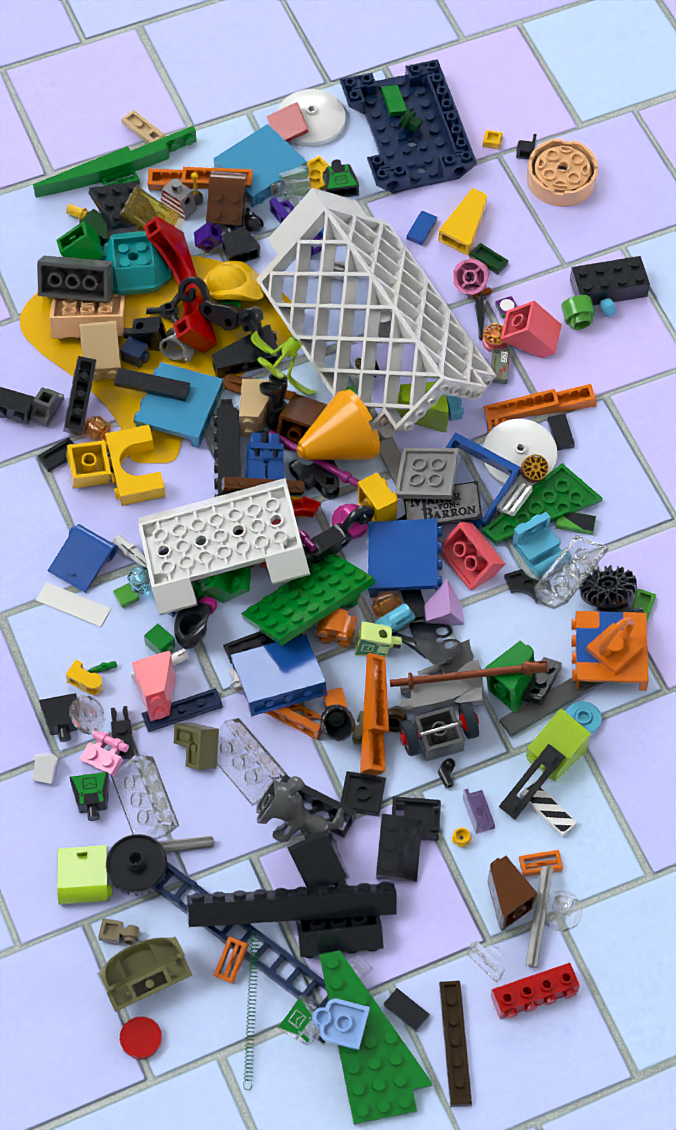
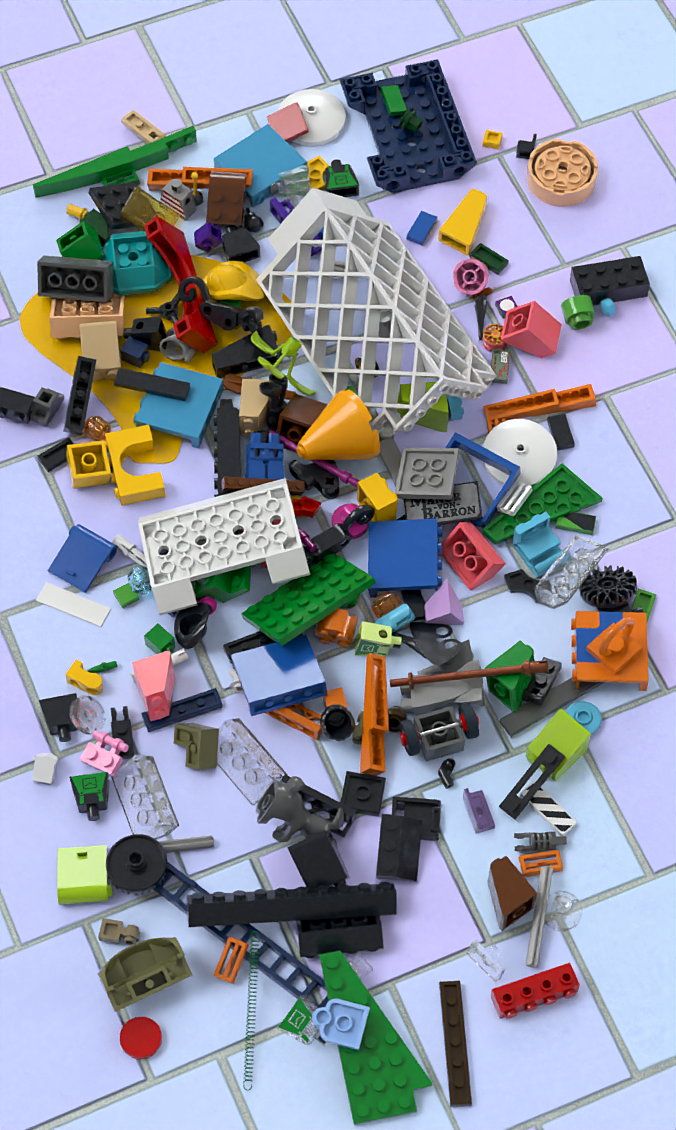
black tile [383,988,430,1032] -> none
yellow plate [452,827,472,847] -> none
wheel [520,454,549,483] -> none
none -> dark grey hinge [514,832,567,851]

